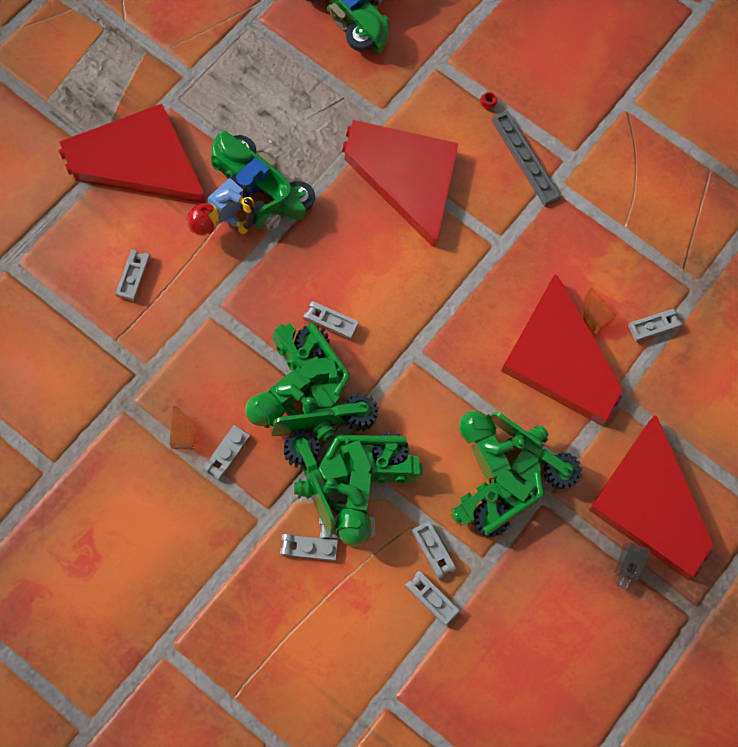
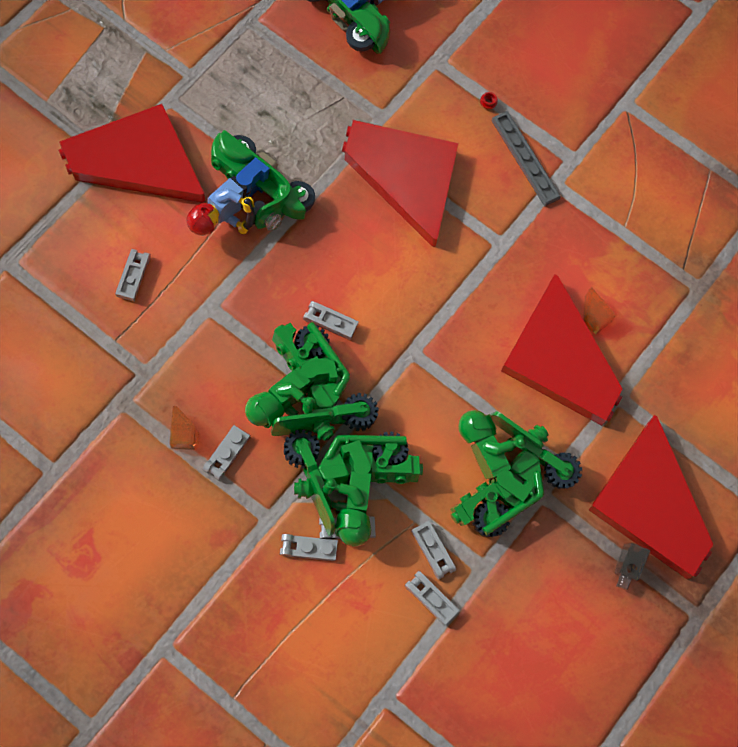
light grey plate [628,309,683,342] -> none

